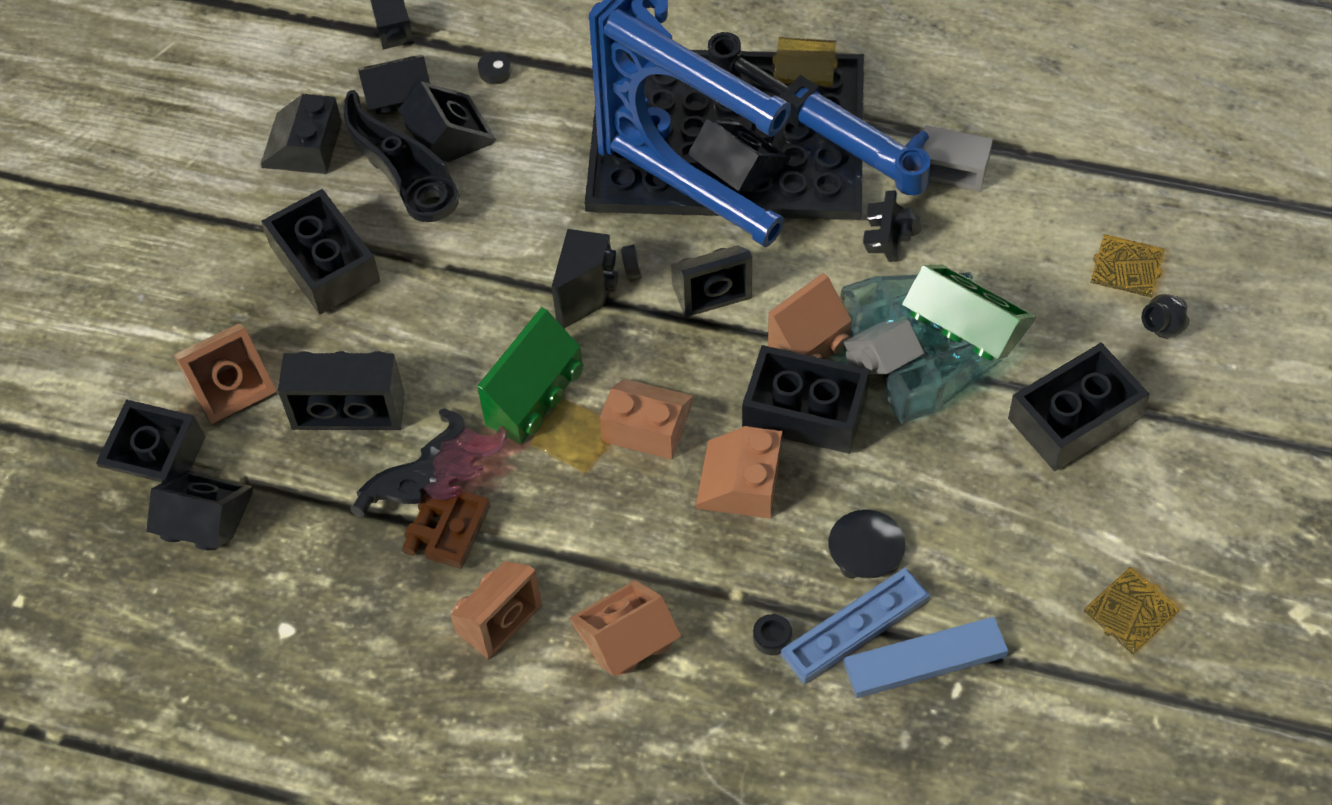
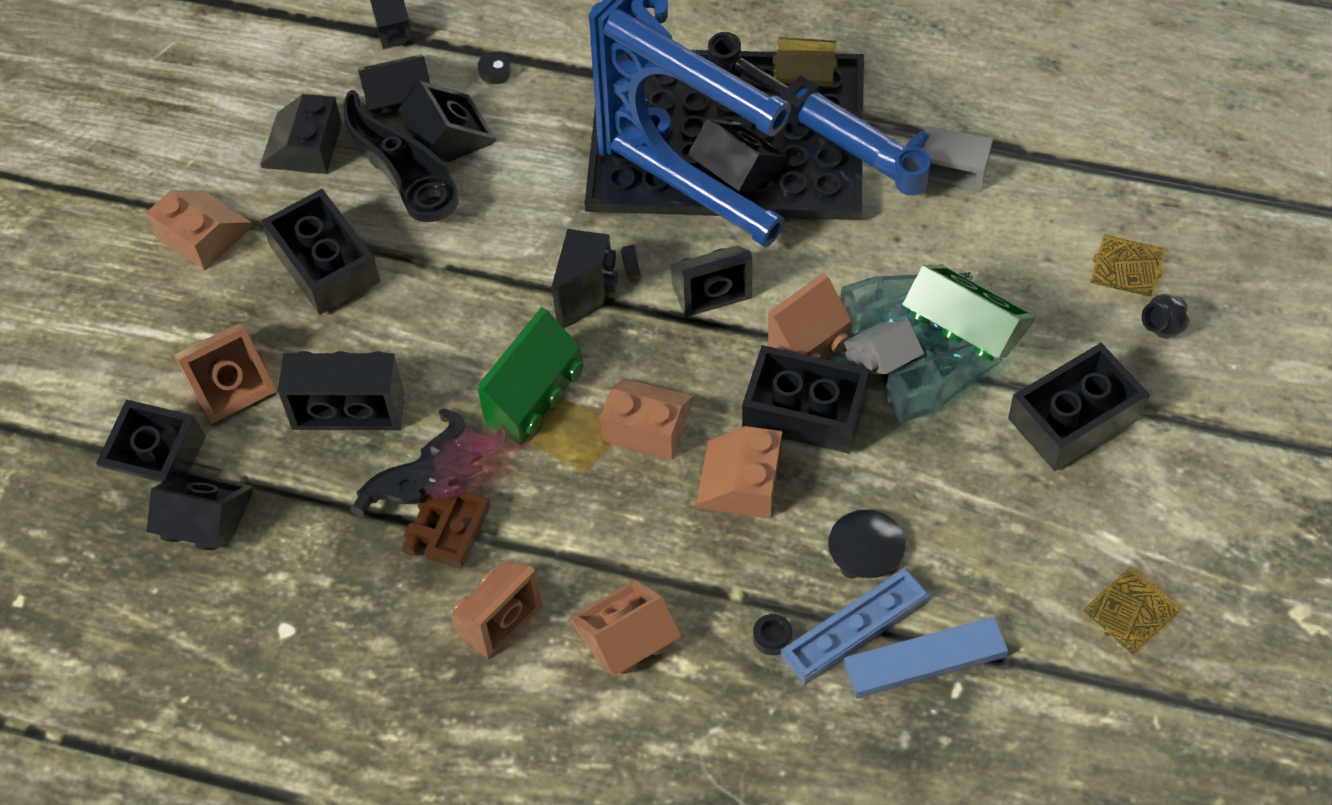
black hips [863,190,923,262] -> none
none -> nougat slope [146,190,253,271]

